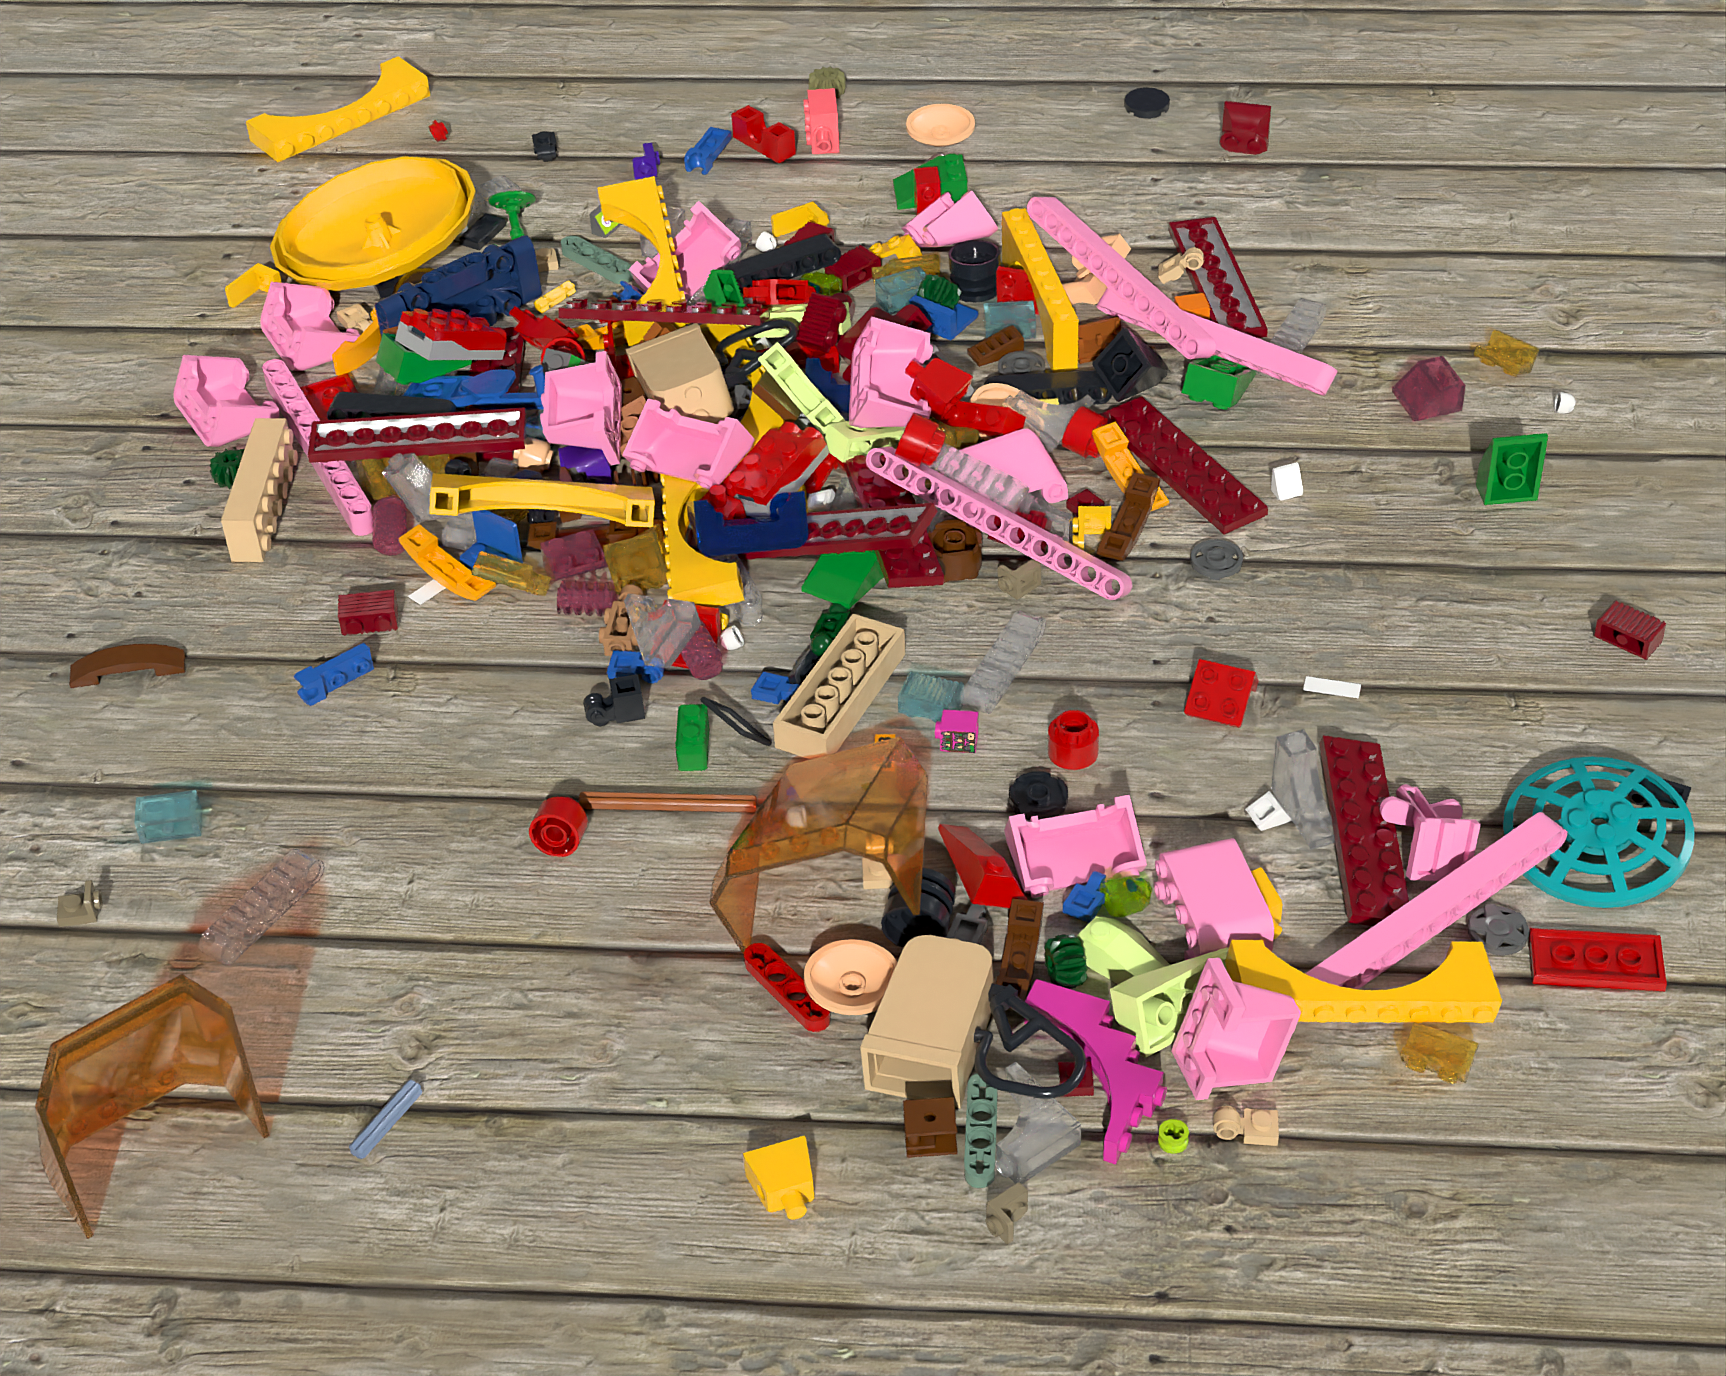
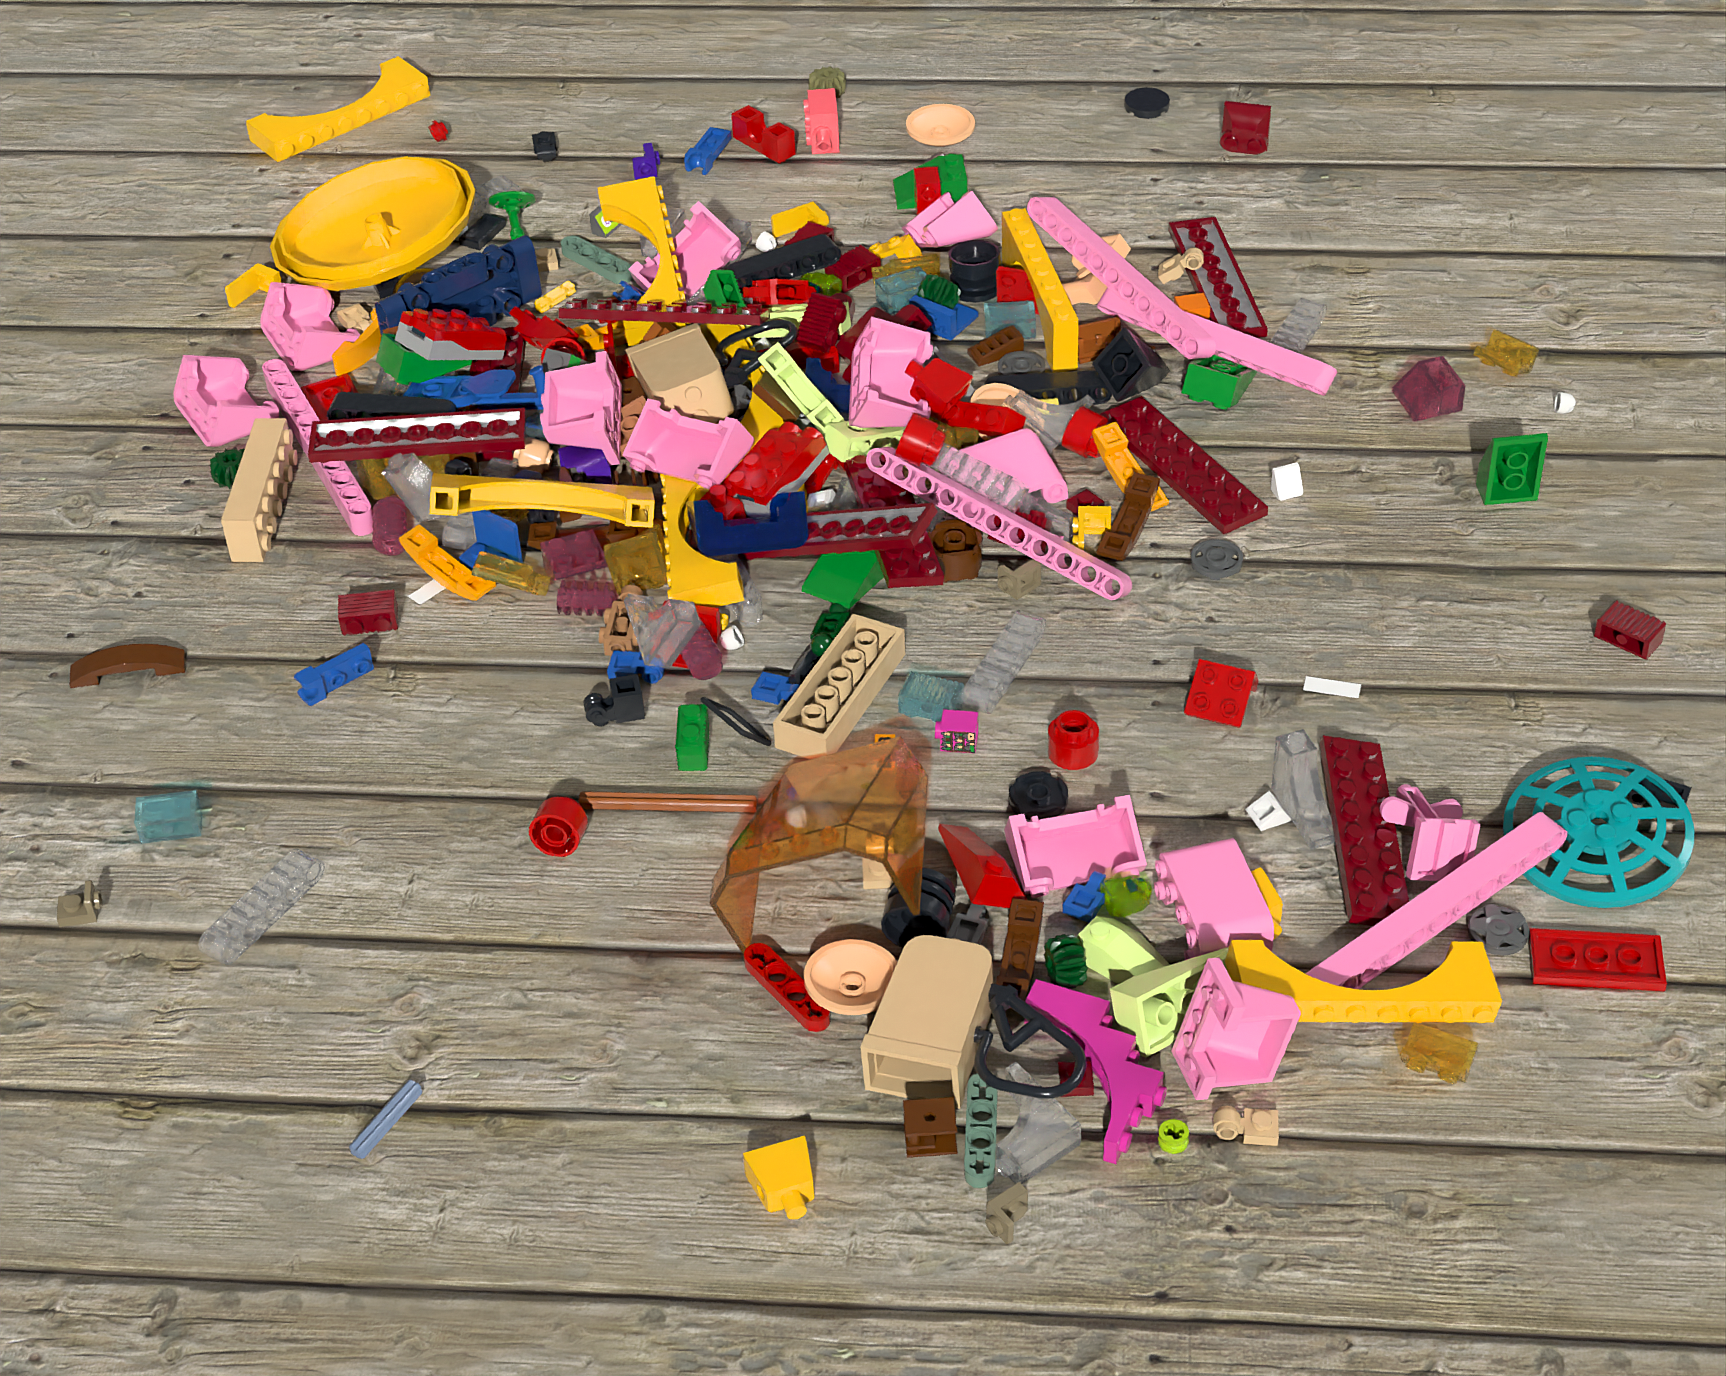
clear orange windscreen [35,974,270,1239] -> none

